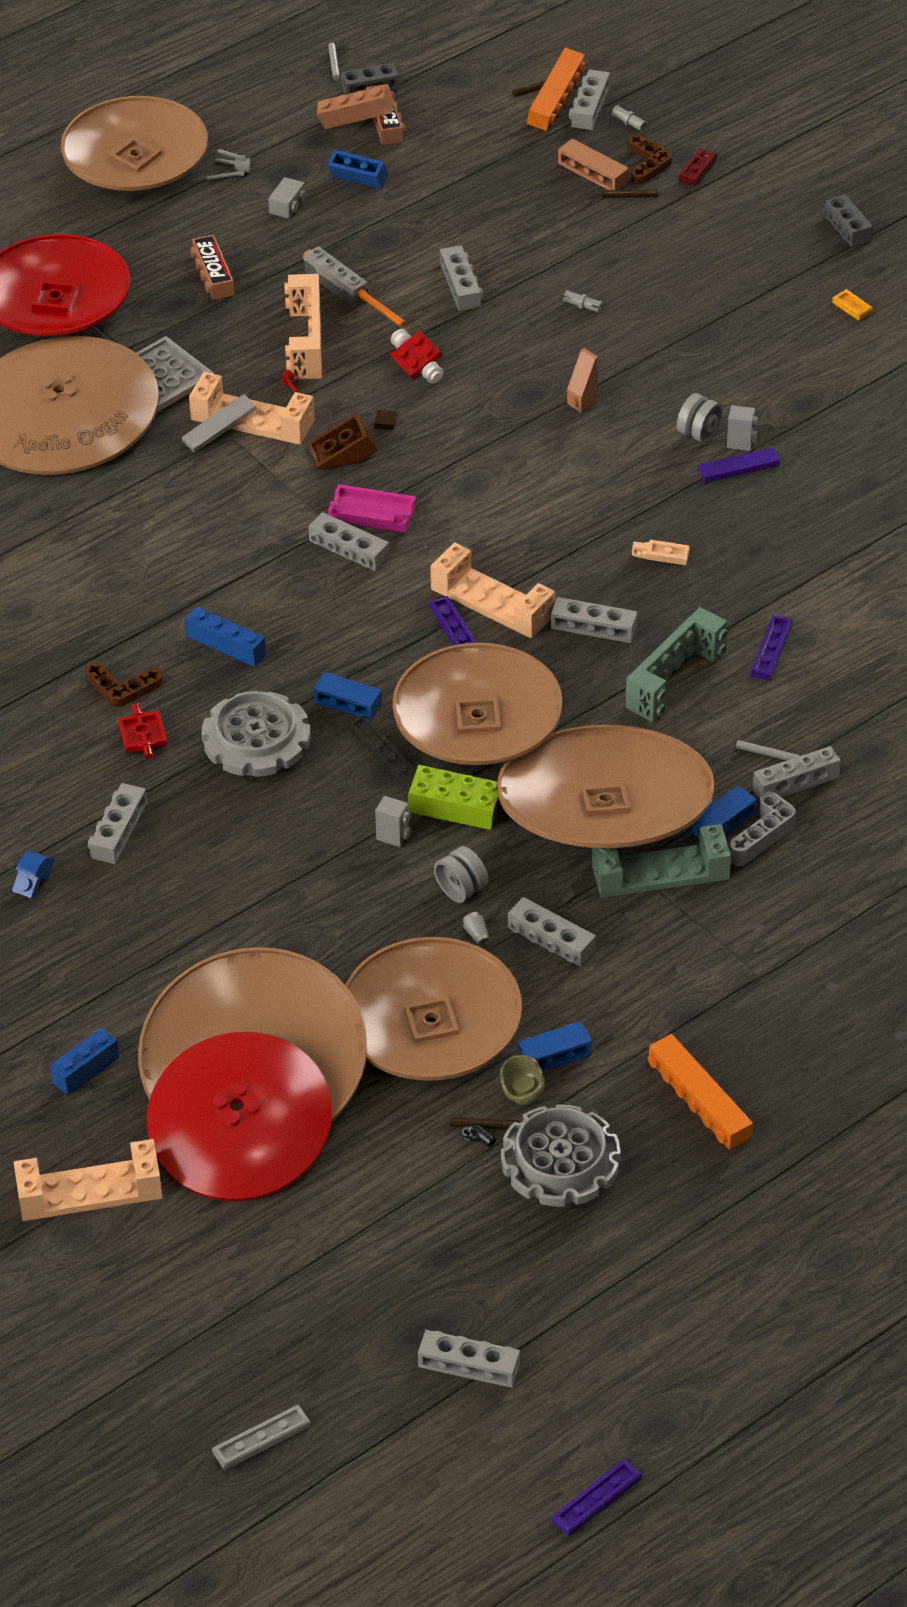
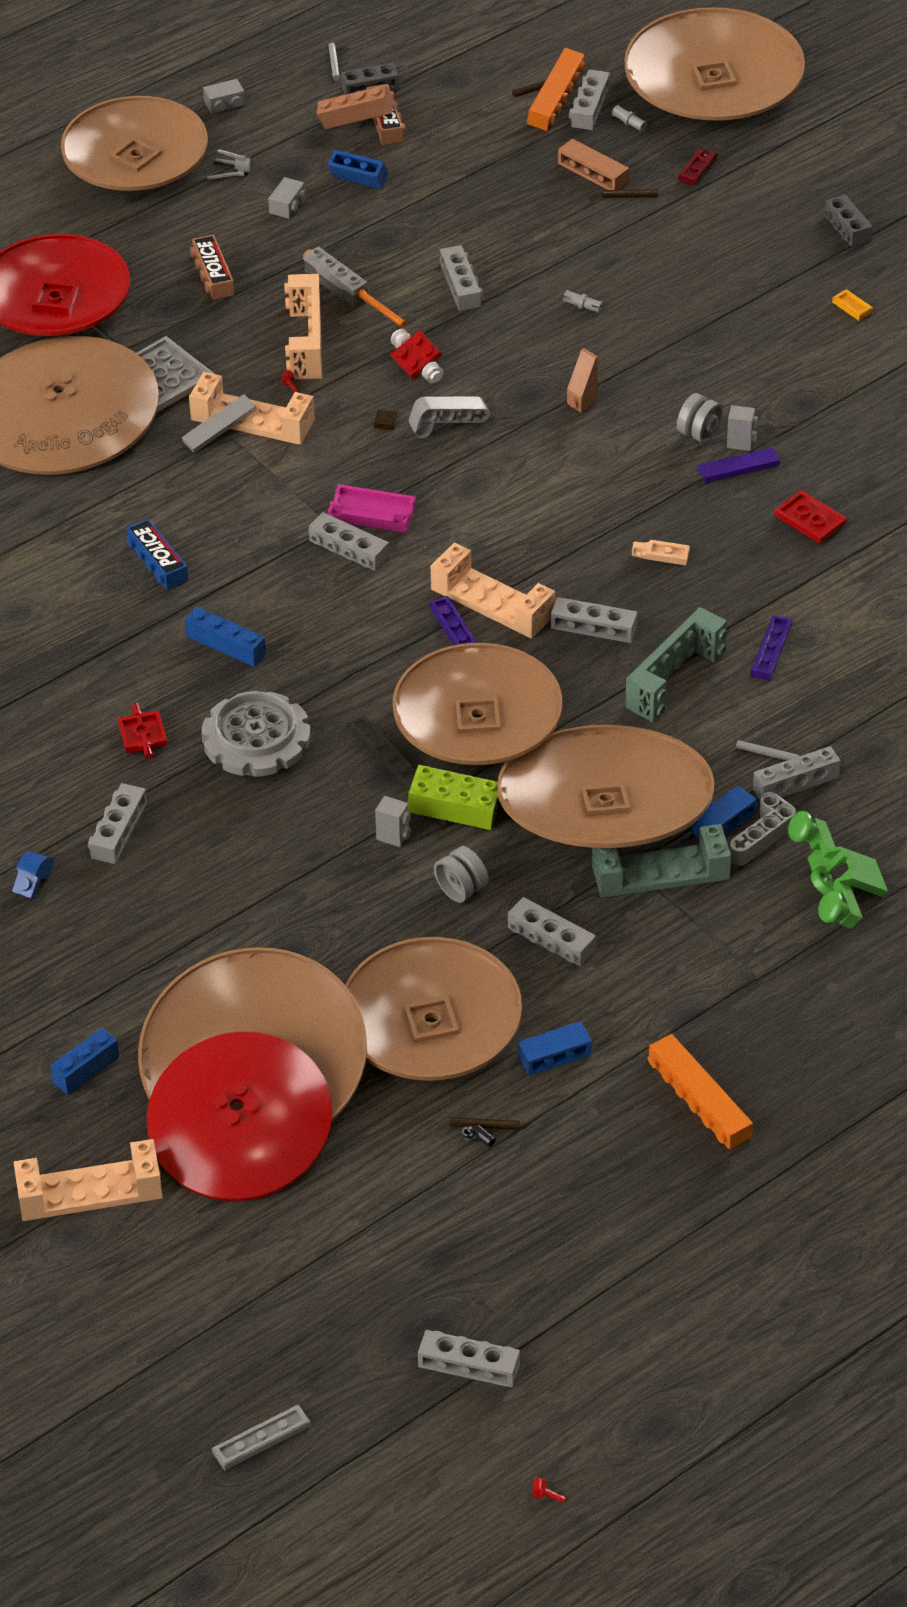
reddish brown beam [86,663,163,707] -> none
reddish brown slope [307,413,378,470] -> none
blue brick [314,672,382,721] -> none
light grey cone [463,912,490,946] -> none
olive piece [500,1055,545,1105] -> none
light grey piece [501,1105,620,1207] -> none
dark purple tile [552,1458,642,1537] -> none
reddish brown beam [628,134,672,184] -> none
none -> brick [126,519,189,590]
none -> light grey brick [203,79,245,114]
none -> light grey beam [409,397,490,438]
none -> red hand [532,1478,566,1503]
none -> medium nougat dish [624,7,805,120]
none -> red plate [774,490,847,544]
none -> bright green piece [788,811,888,929]

